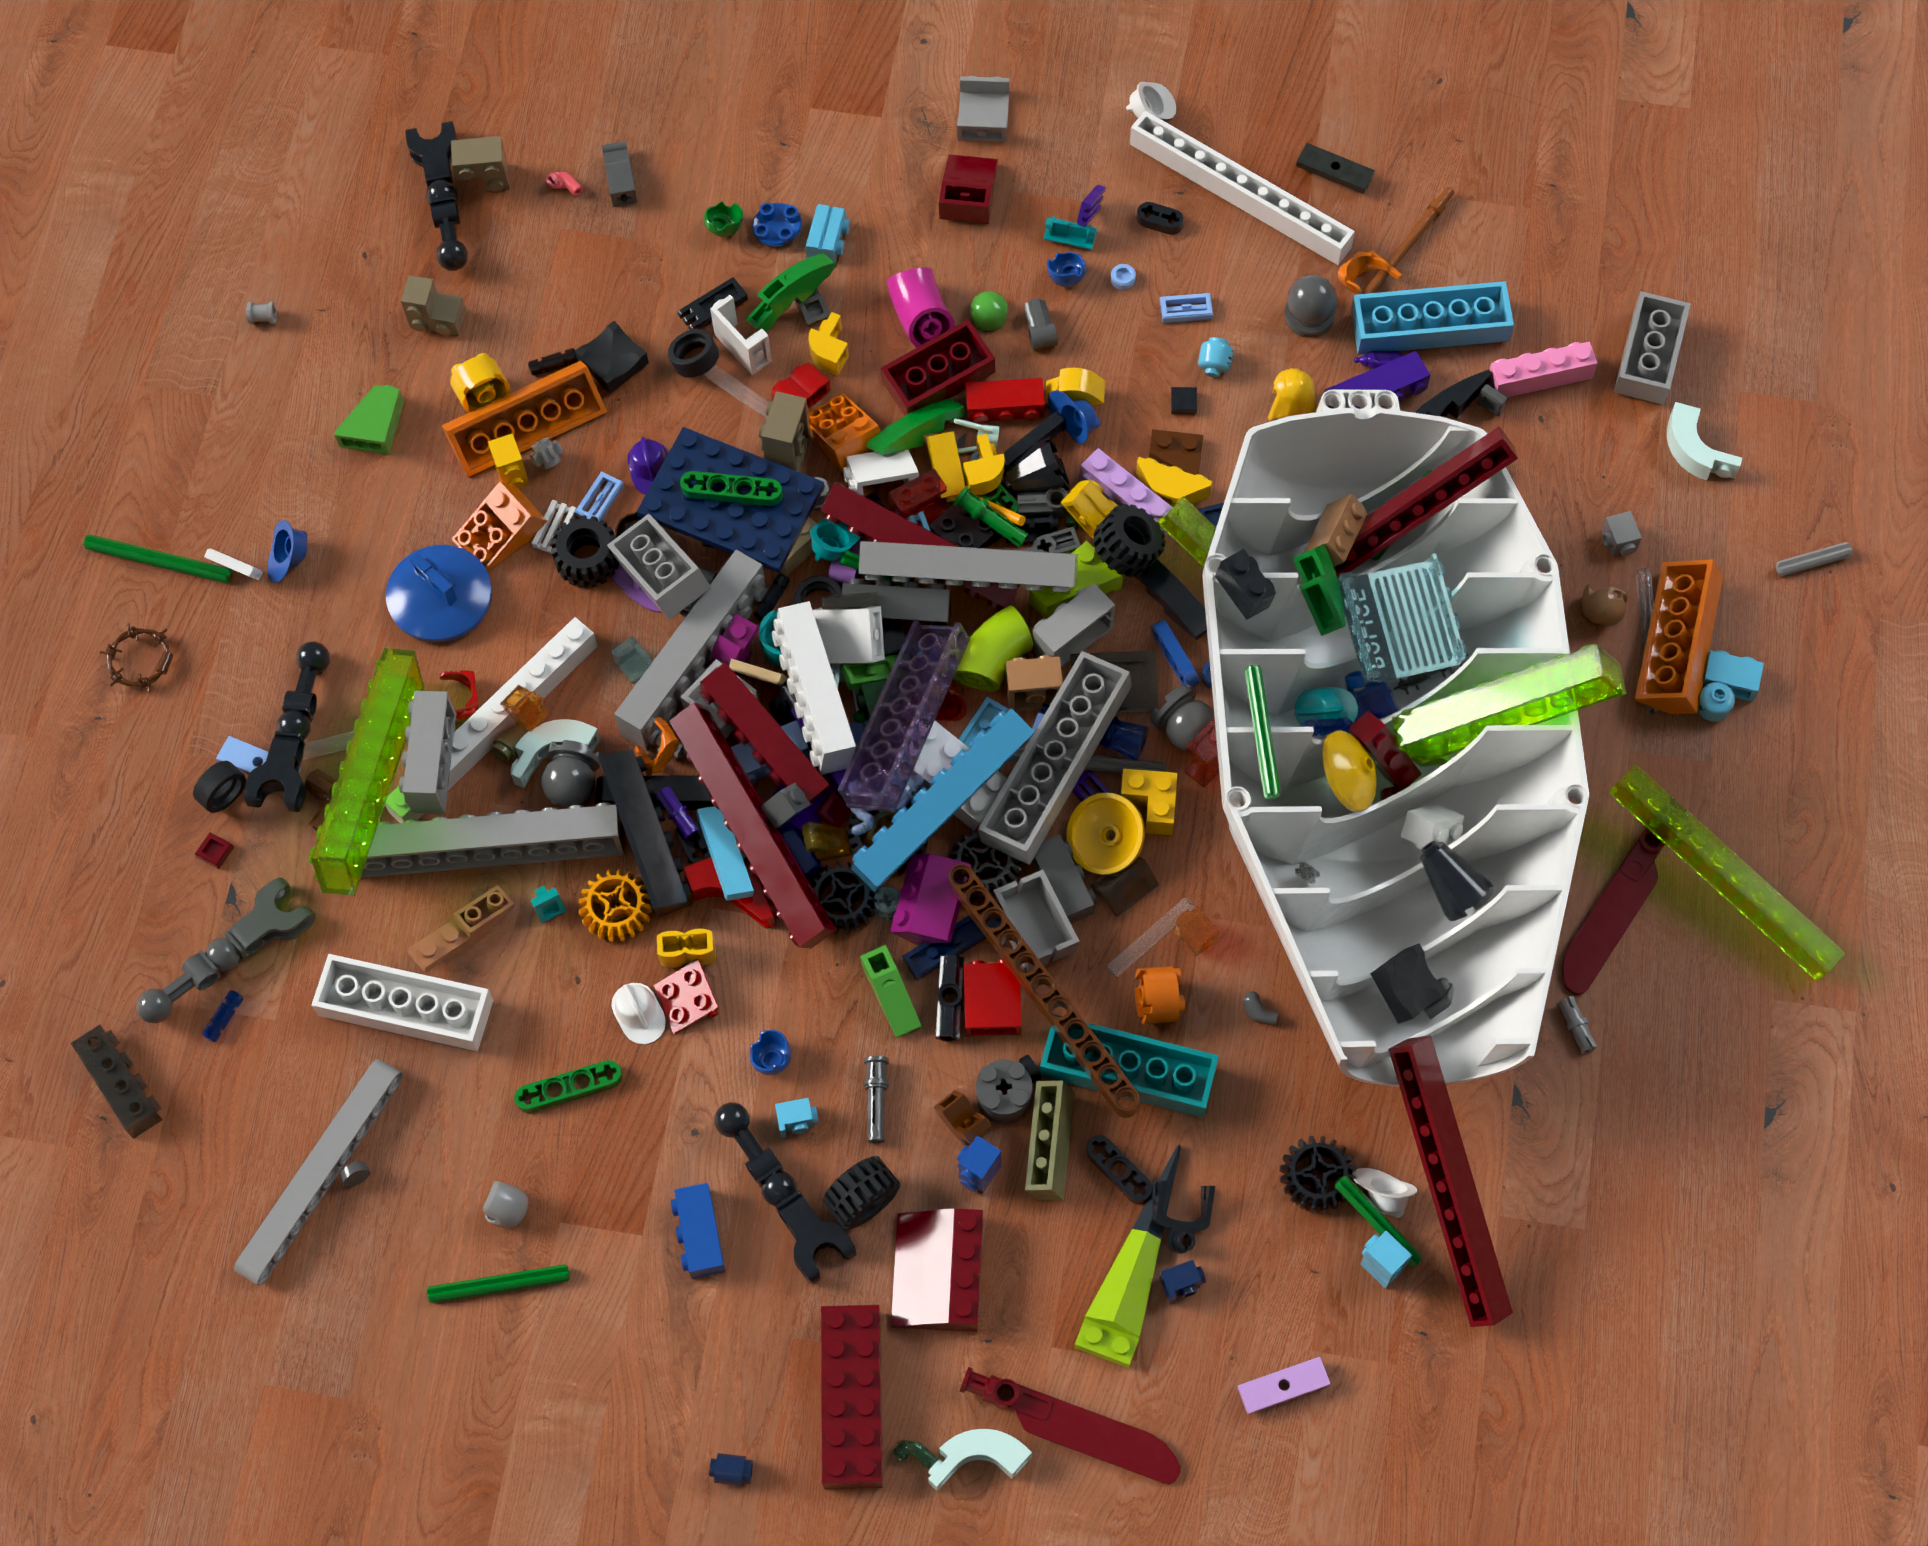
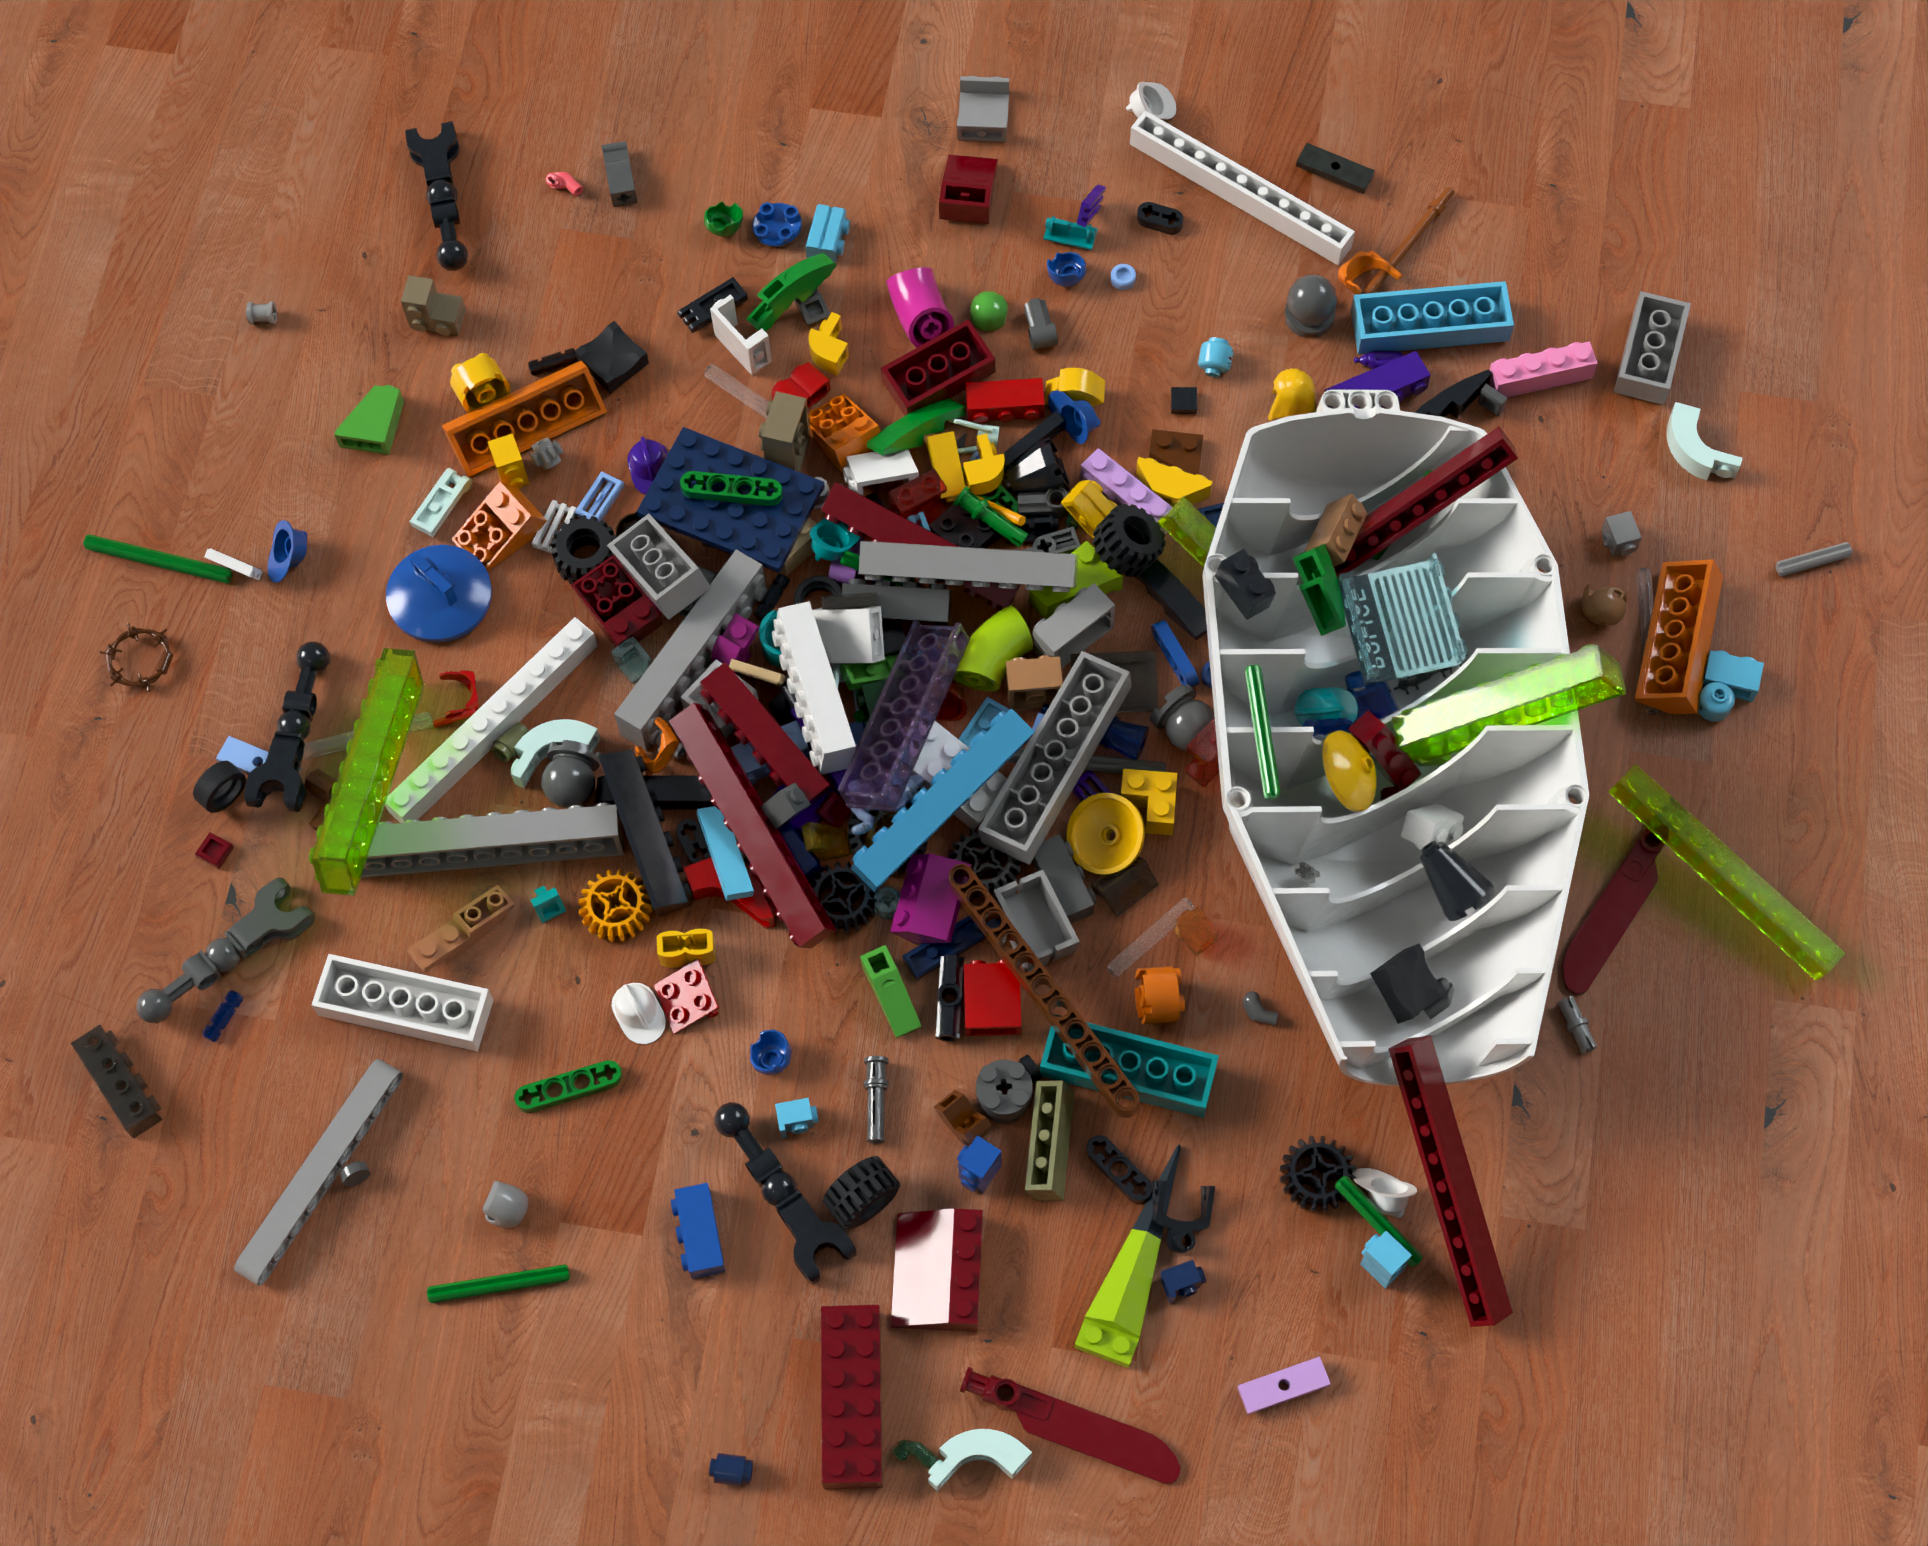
light grey brick [399,691,457,814] -> none
dark tan brick [451,136,510,192] -> none
clear orange brick [500,685,549,732] -> none
dark purple axle [657,787,699,839] -> none
black tyre [668,329,719,378] -> none
light blue tile [1160,293,1213,323] -> none
none -> light aqua plate [409,468,472,537]
none -> dark red slope [571,555,663,655]

